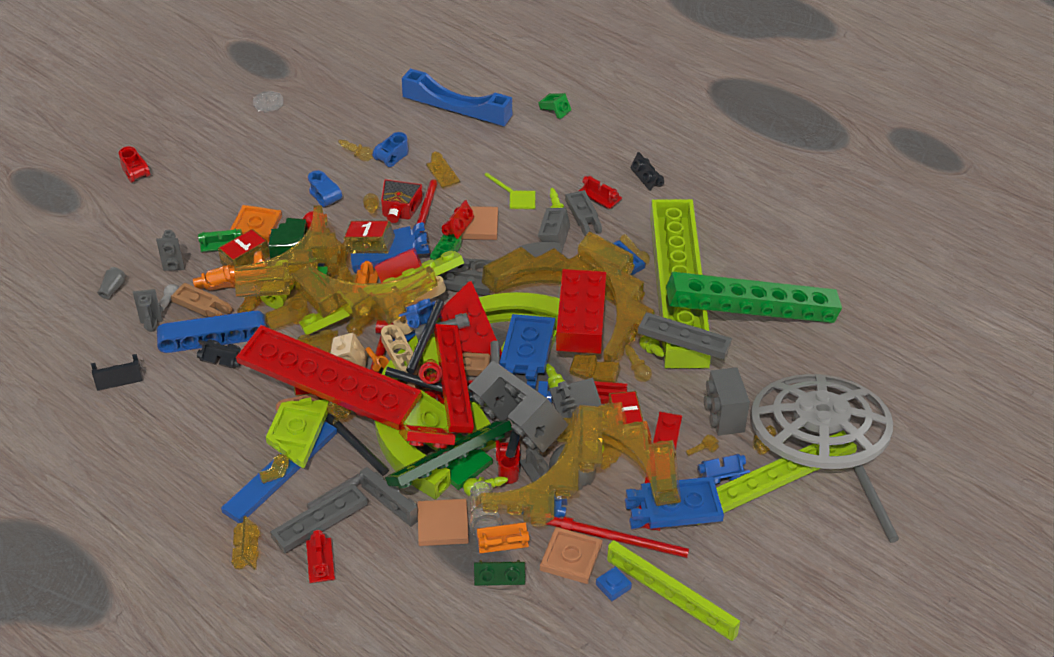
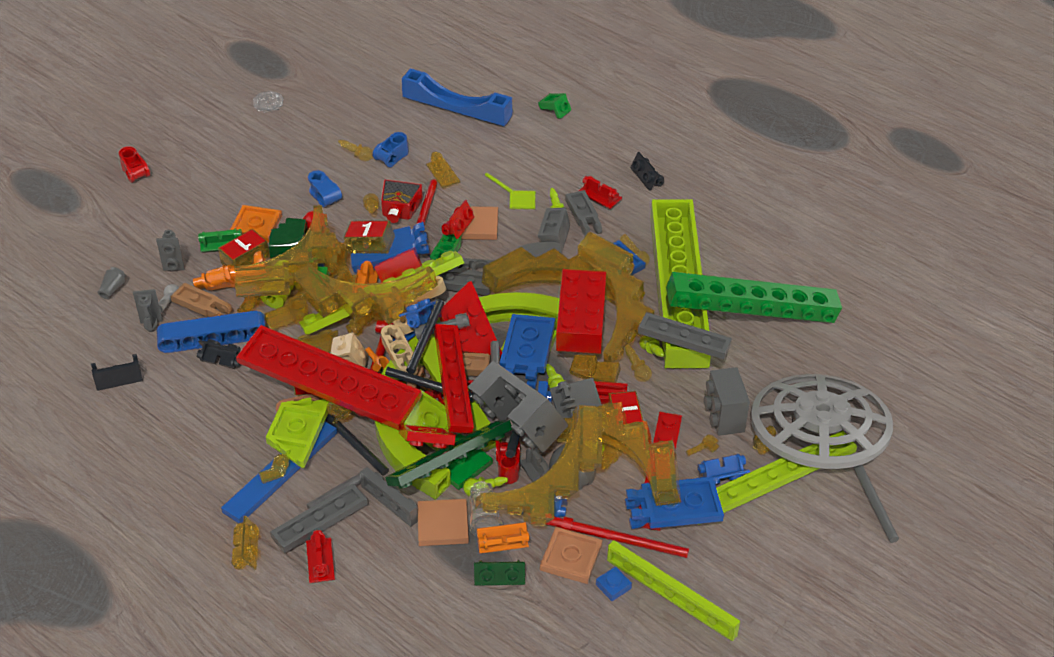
red cone [419,359,442,384] -> none

